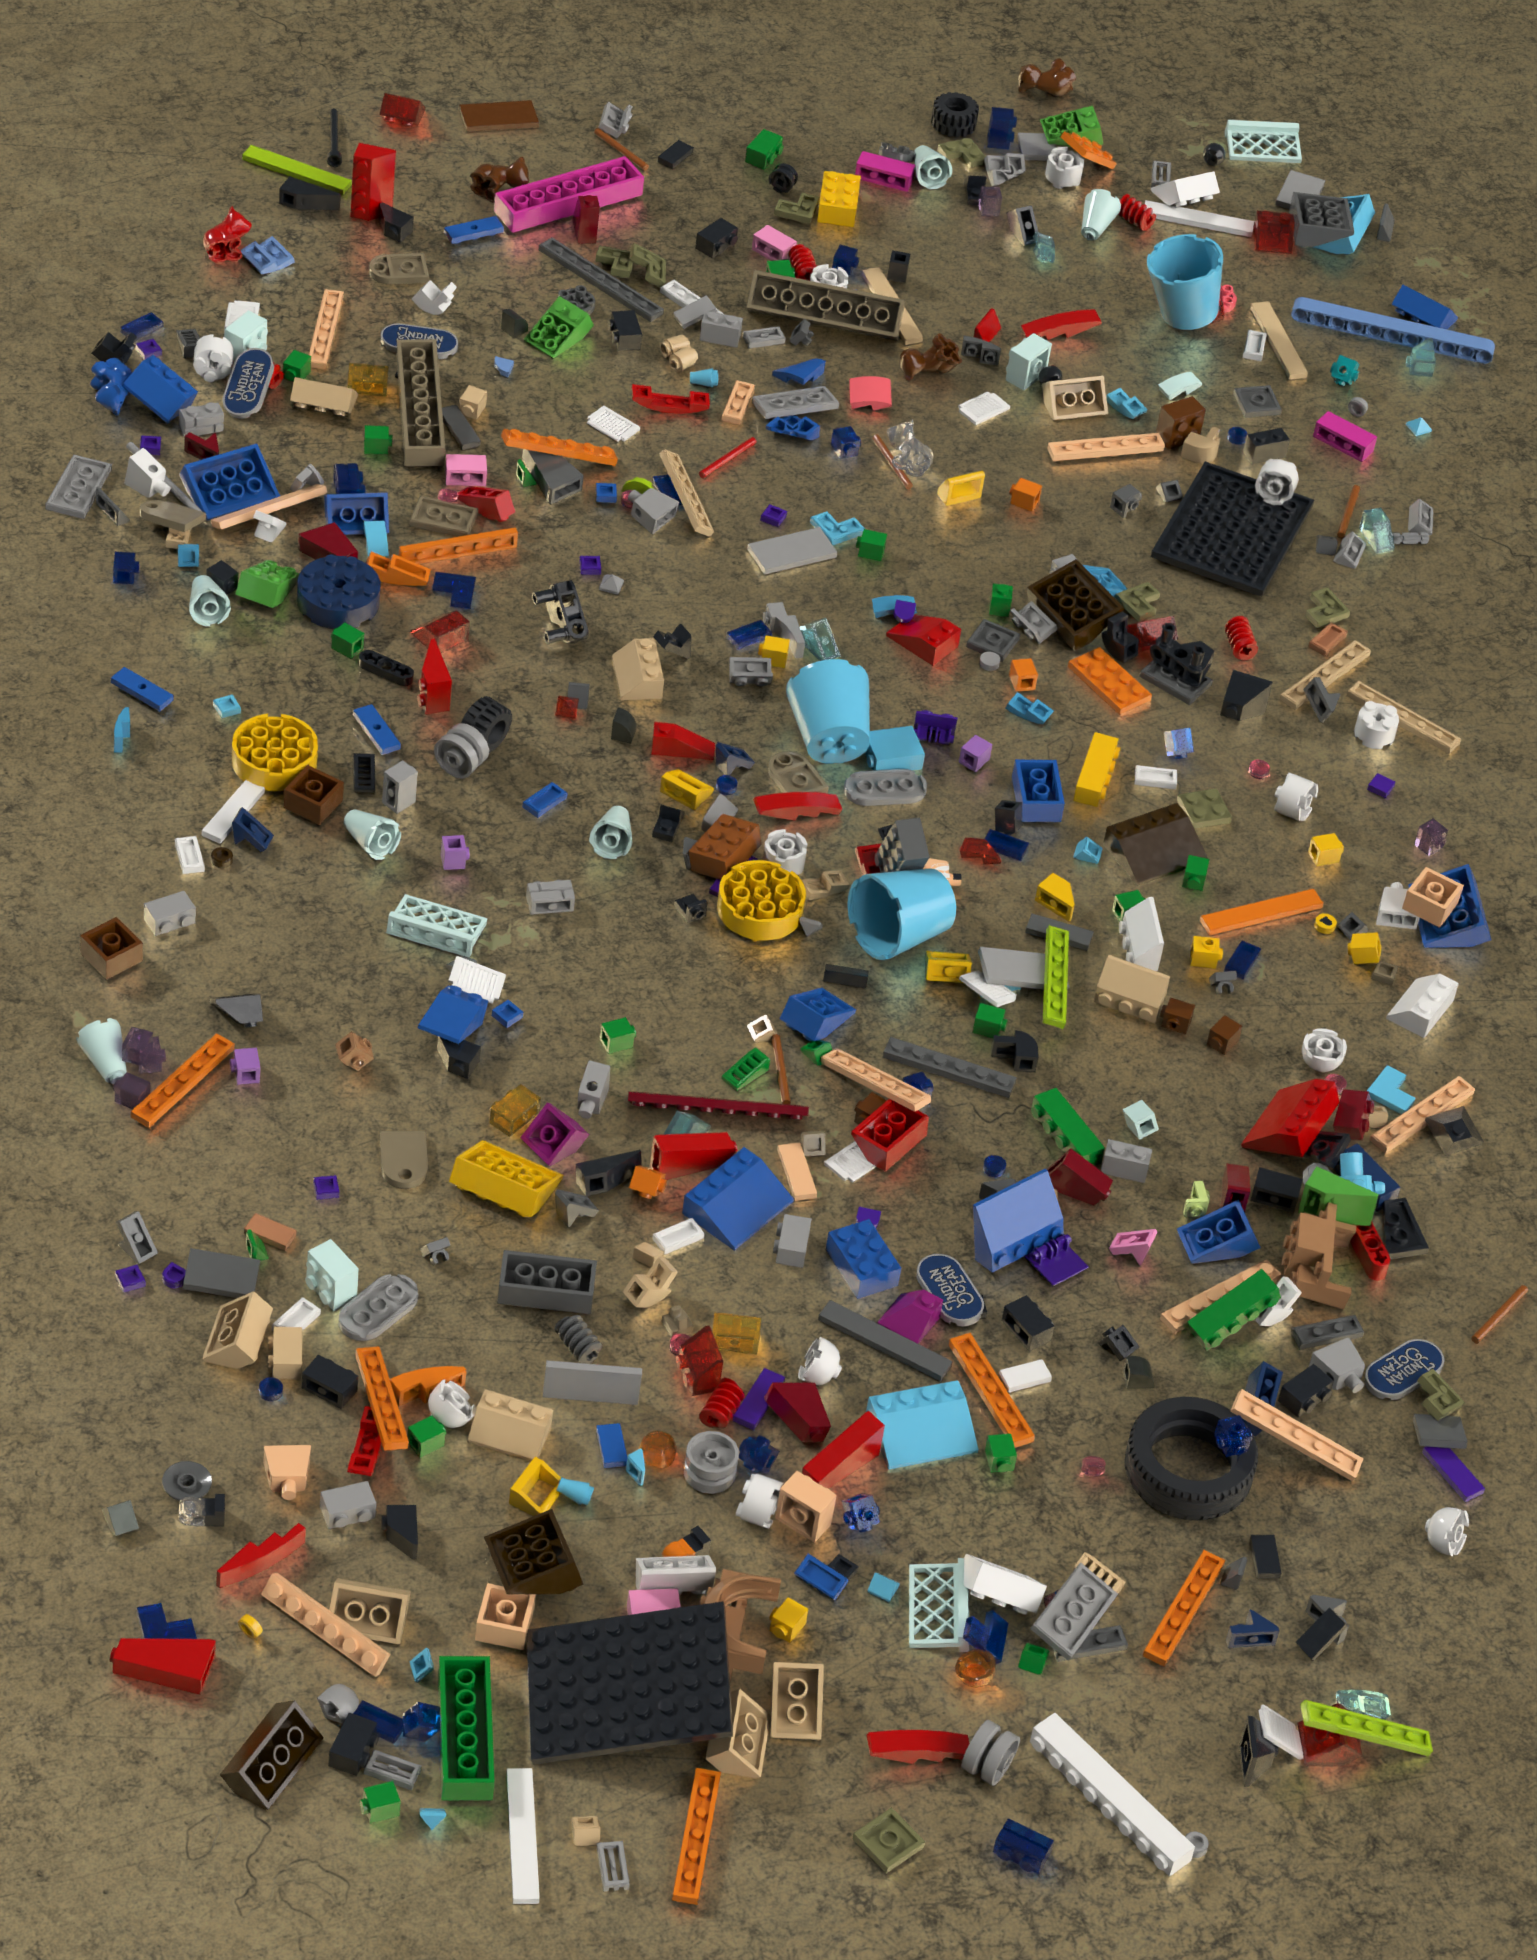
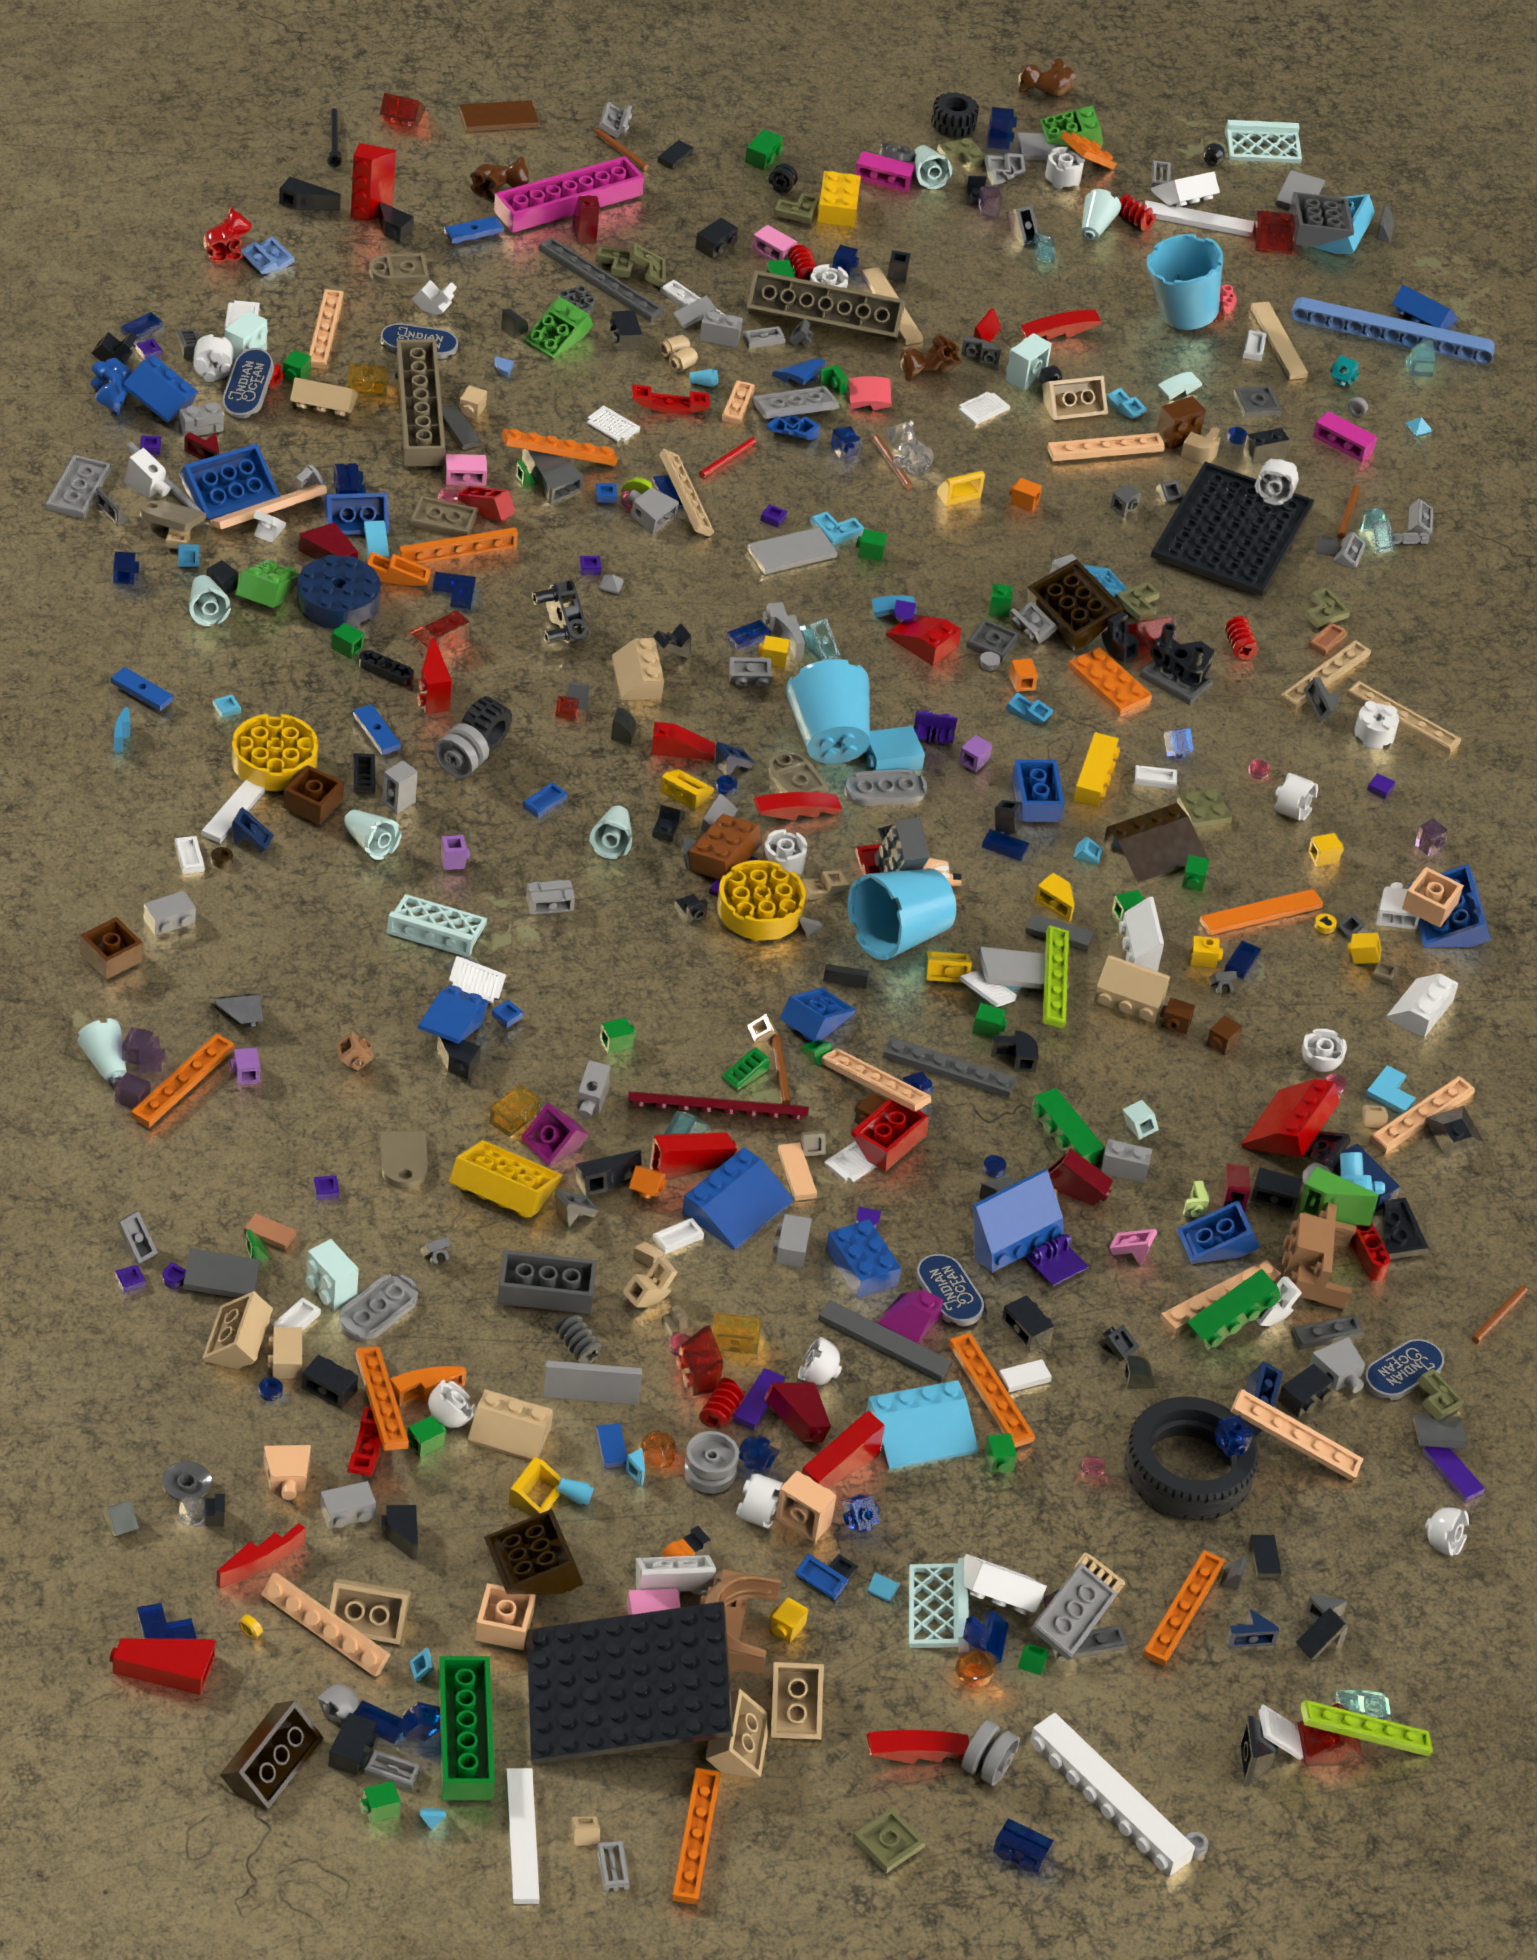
lime tile [242,145,352,195] -> none
green brick [364,425,393,455] -> none
clear red slope [960,837,1001,864] -> none
black slope [1220,670,1273,721] -> none
dark red brick [1333,1089,1374,1141] -> none
none -> green bracket [819,365,848,395]

